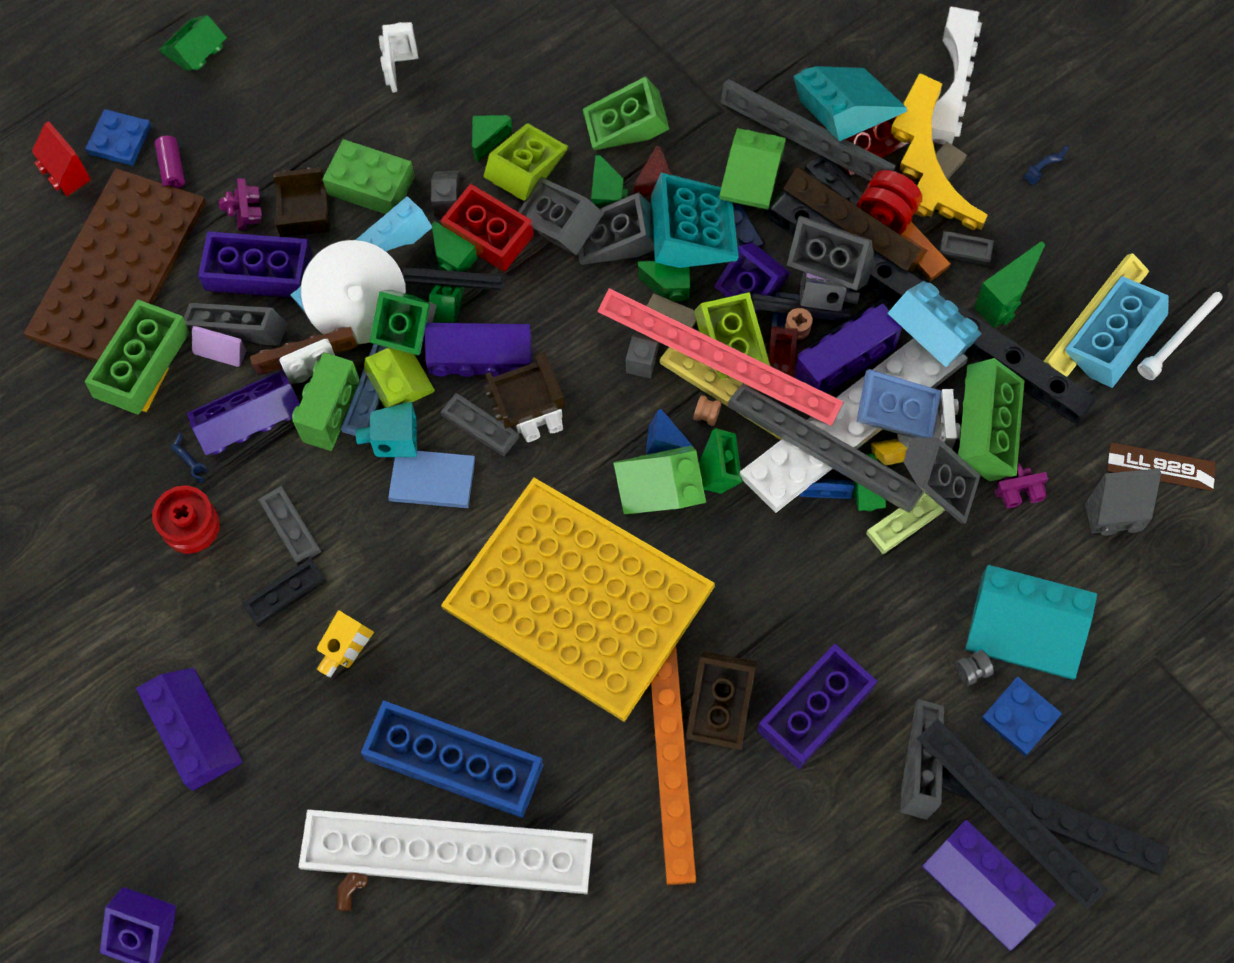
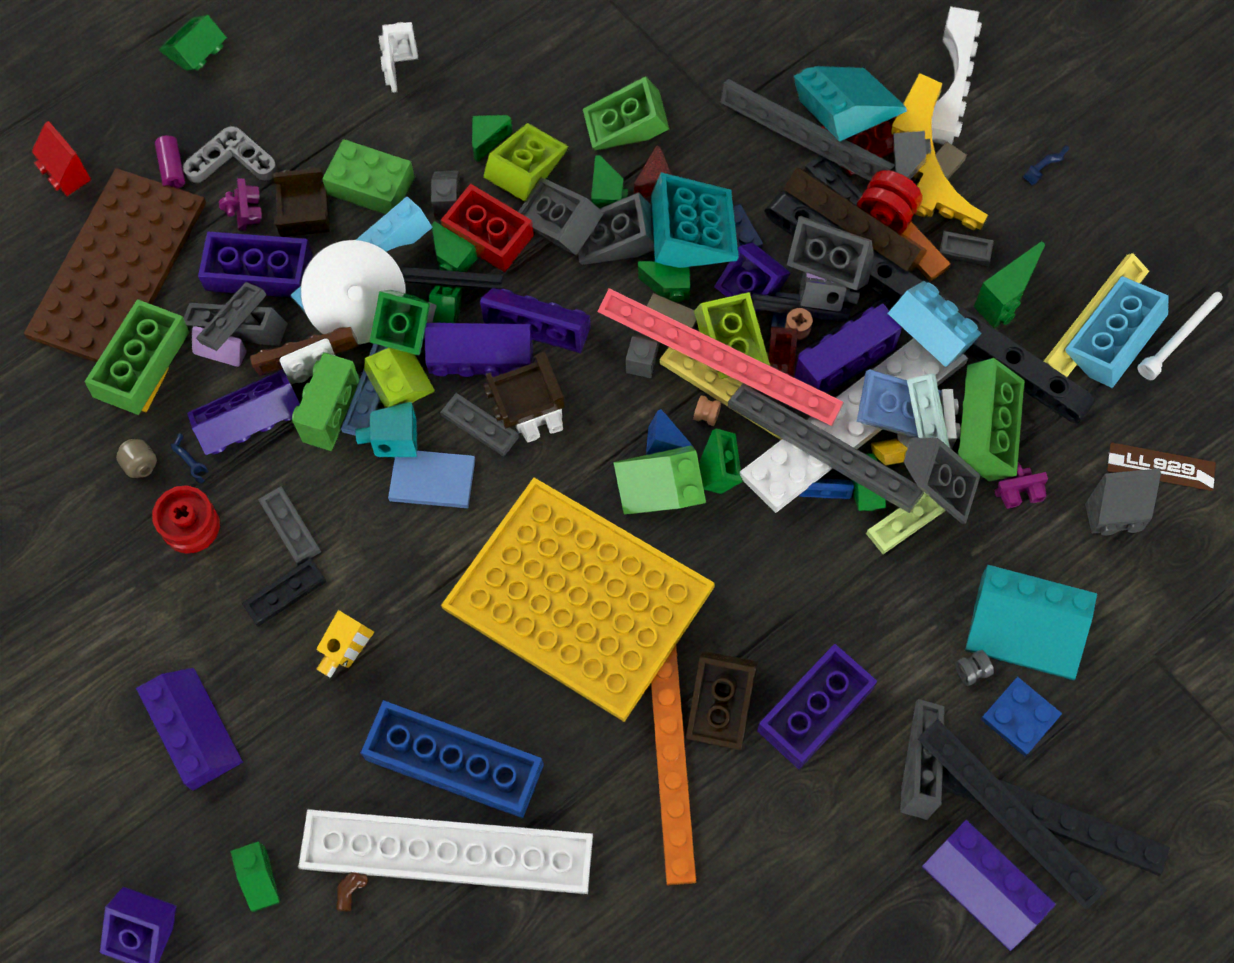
blue plate [85,109,151,166] -> none
bright green slope [719,128,786,209] -> none
none -> dark tan head [116,439,157,478]
none -> light grey beam [183,126,277,183]
none -> dark grey tile [196,282,267,351]
none -> green slope [231,841,280,912]
none -> dark purple slope [480,288,591,353]
none -> dark grey slope [893,131,931,179]
none -> light aqua tile [907,373,950,448]

